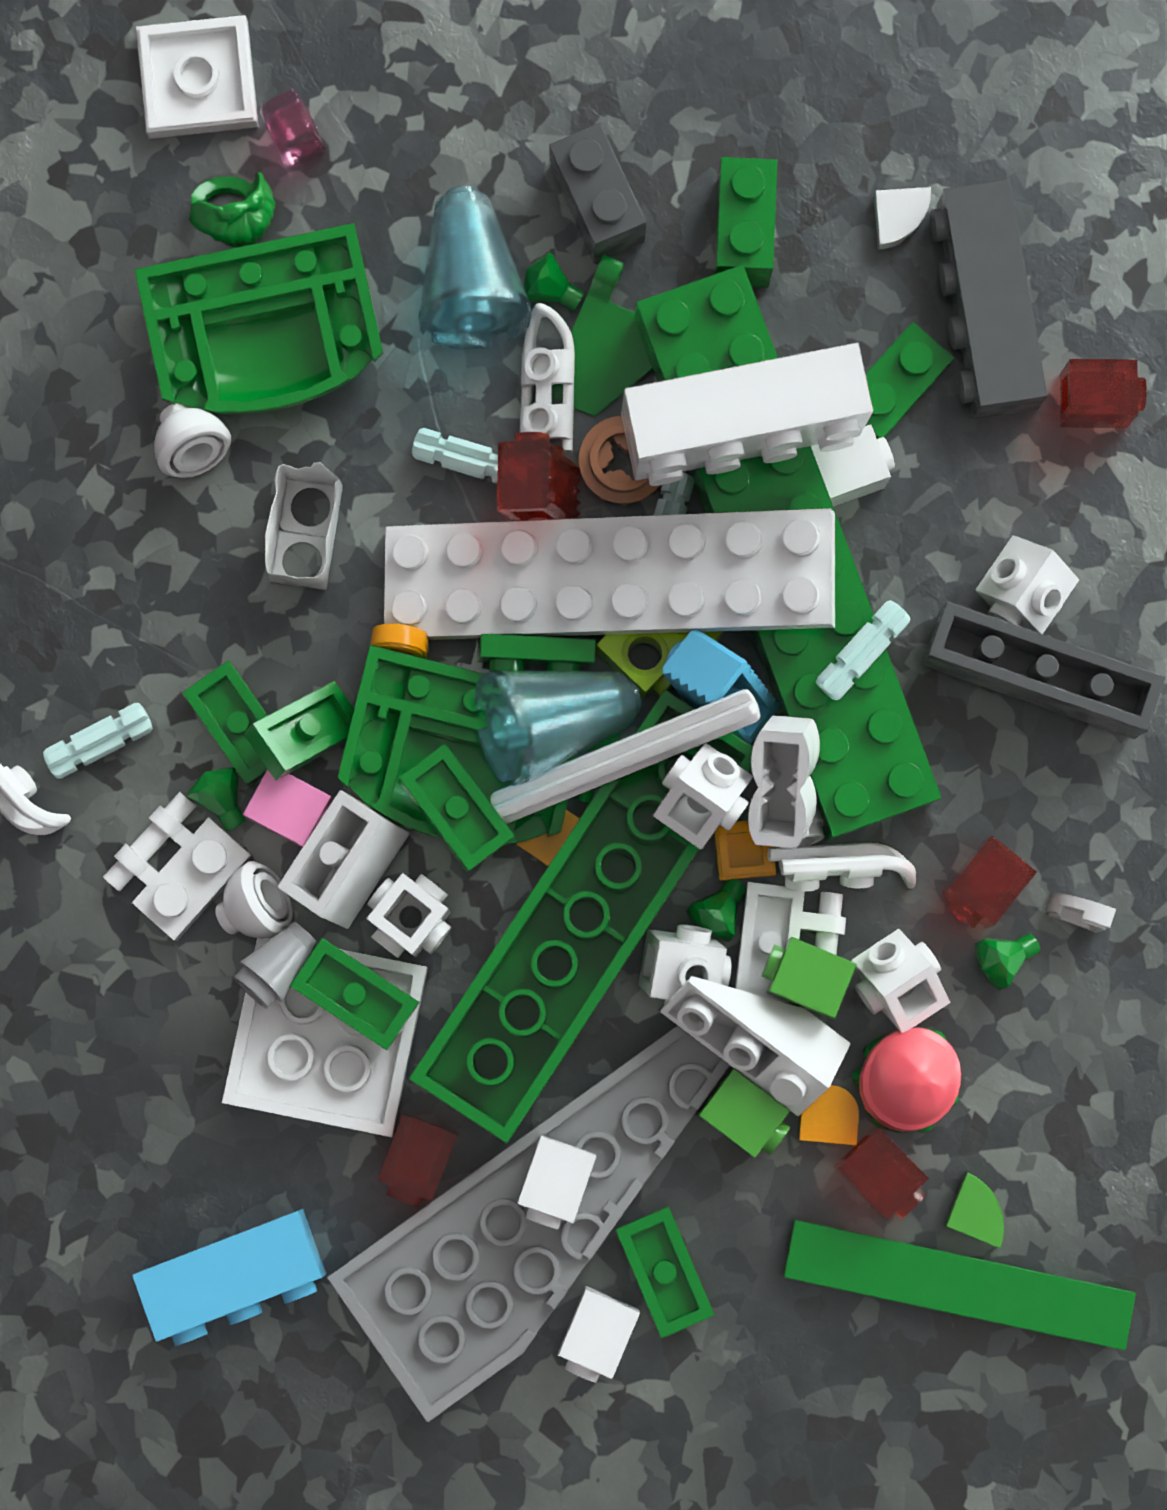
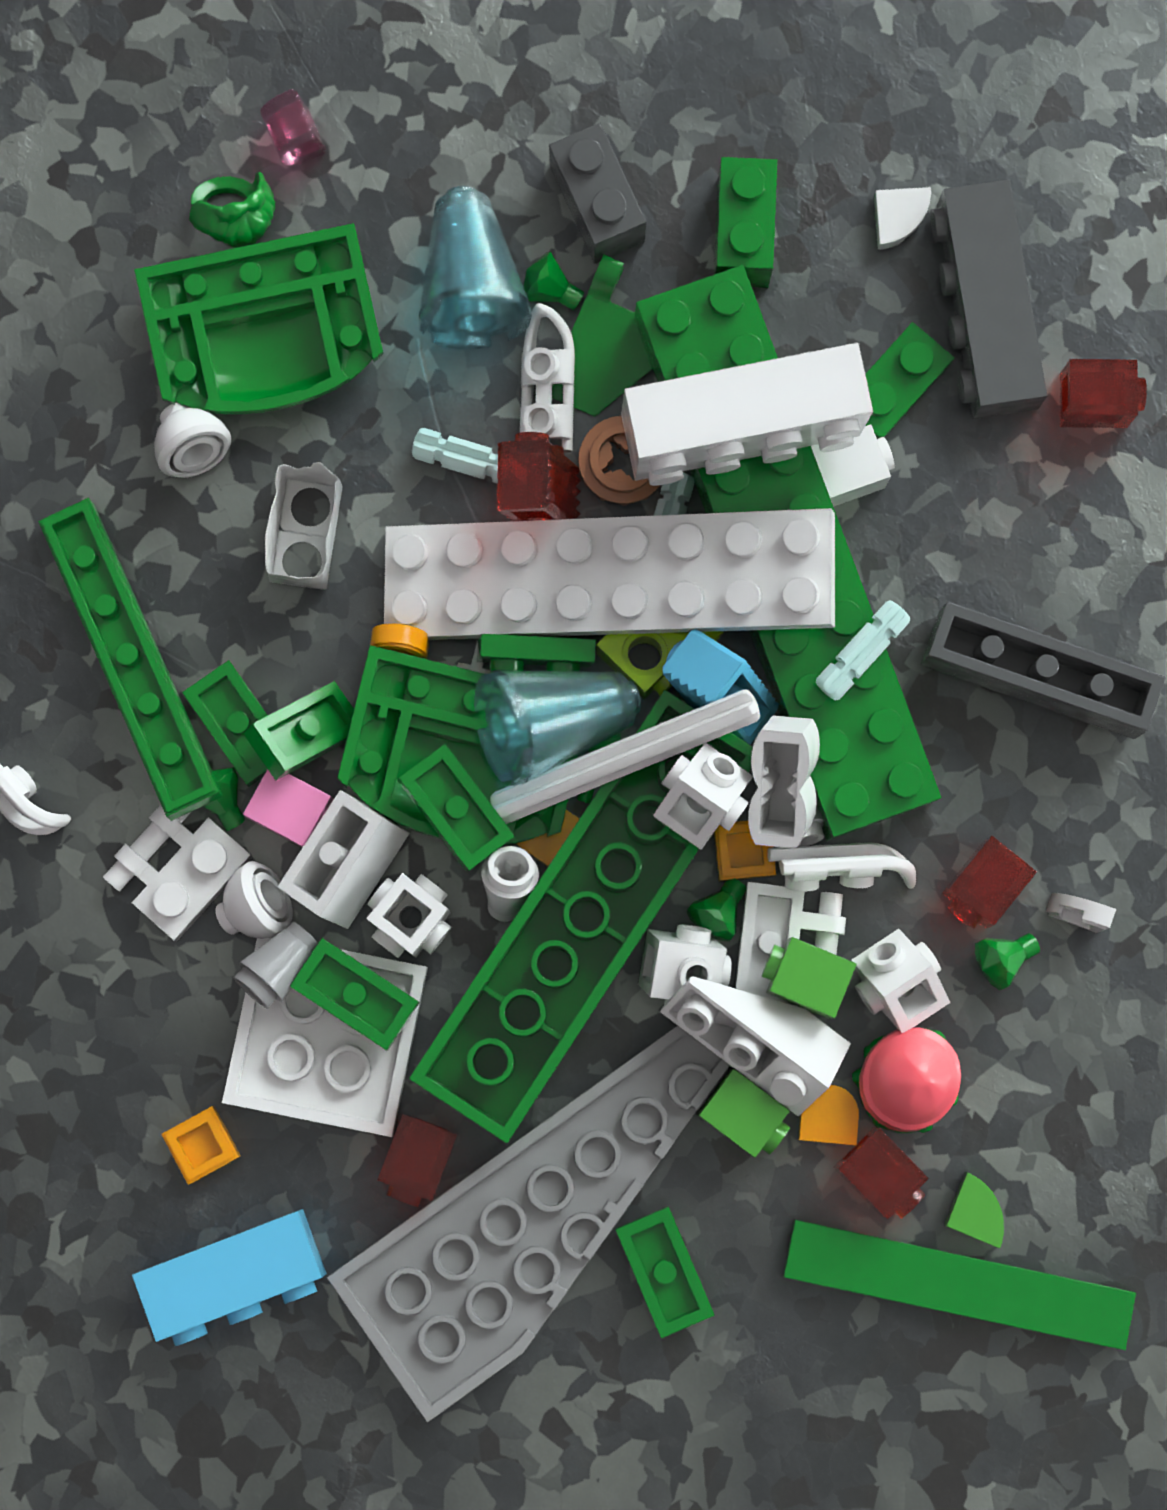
light aqua axle [43,703,153,779] -> none
white tile [136,15,259,139] -> none
white brick [517,1135,597,1229] -> none
white brick [558,1286,640,1383] -> none
white brick [976,535,1079,634] -> none
none -> green tile [38,497,223,821]
none -> light orange tile [161,1106,241,1185]
none -> white cone [481,846,539,922]

